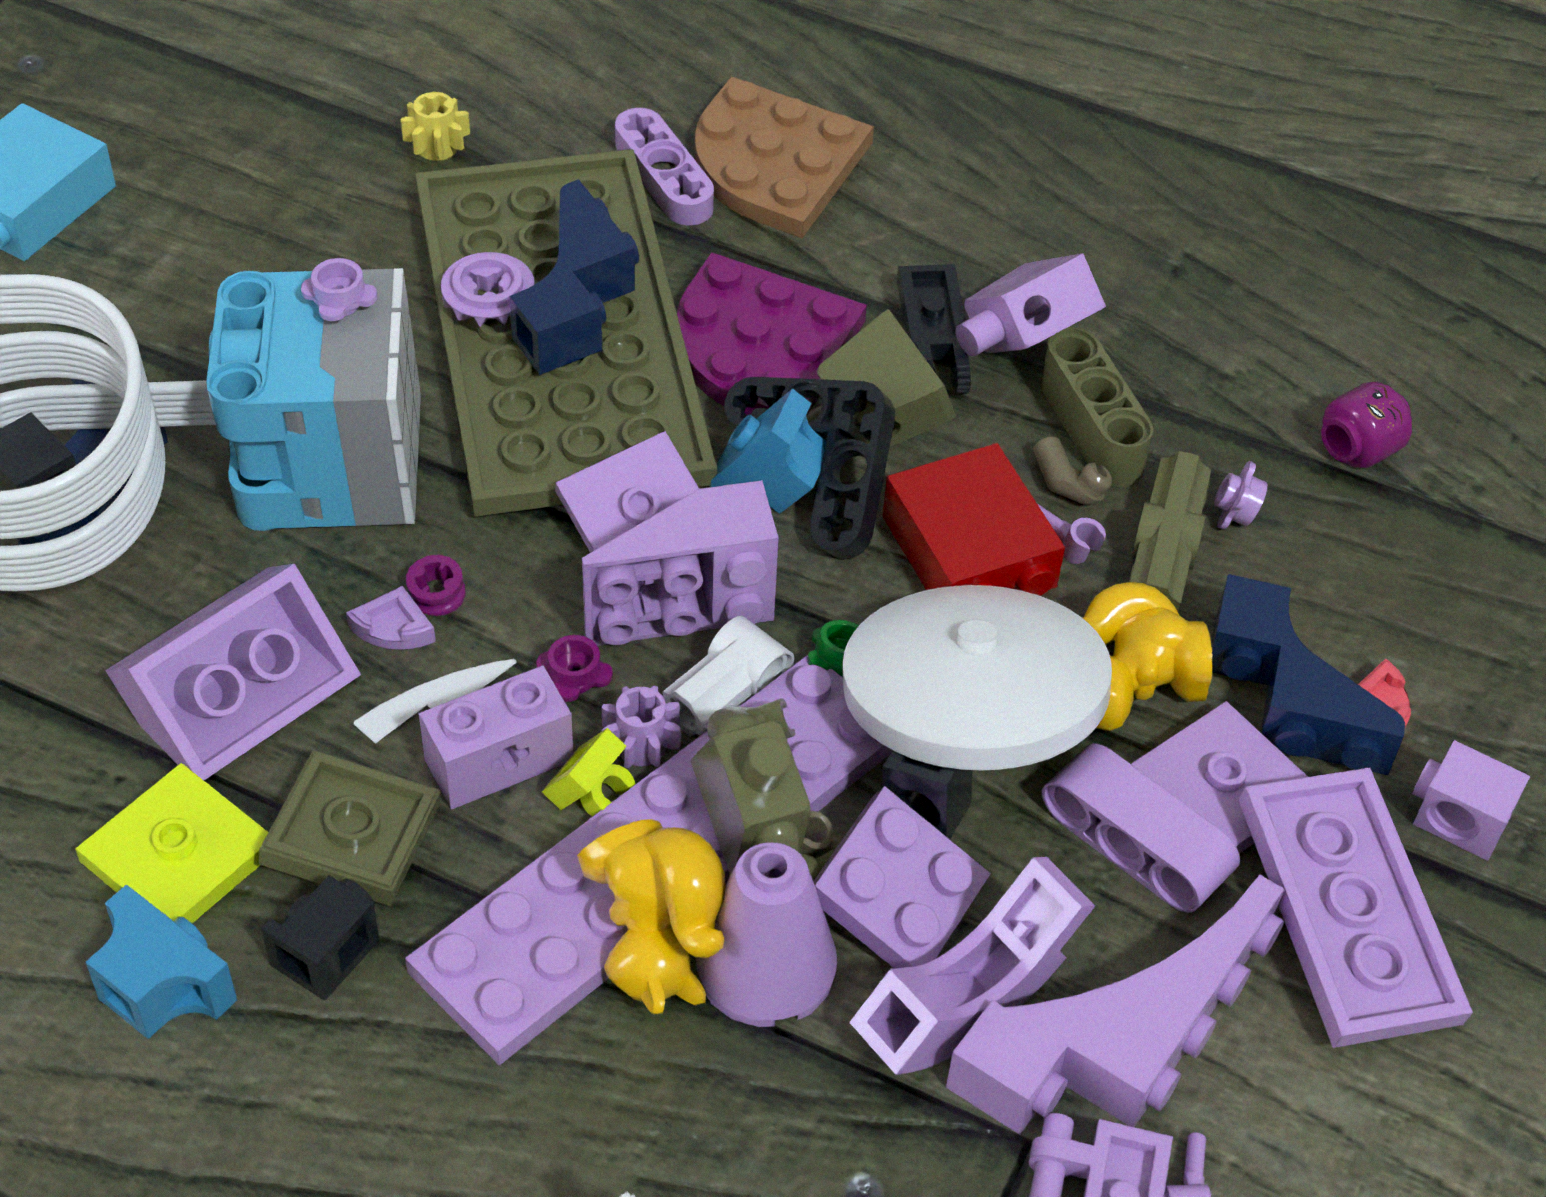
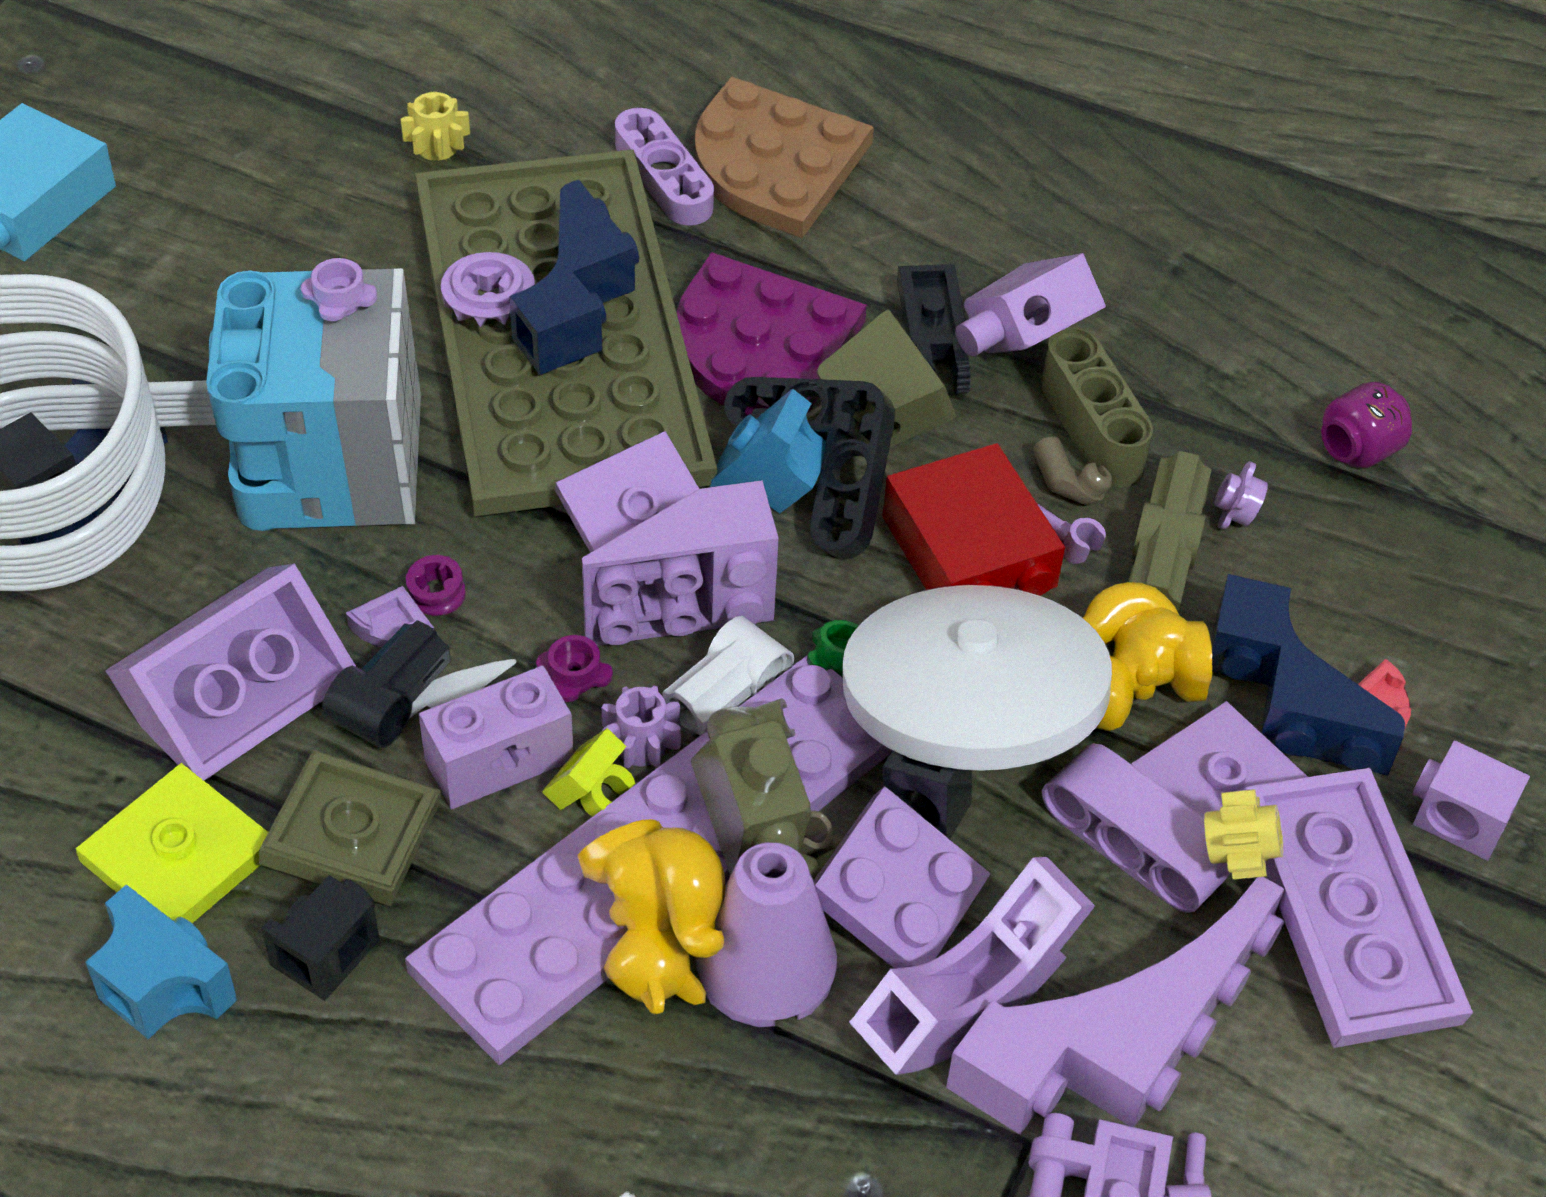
none -> black piece [322,620,451,748]
none -> light yellow gear [1204,789,1284,879]

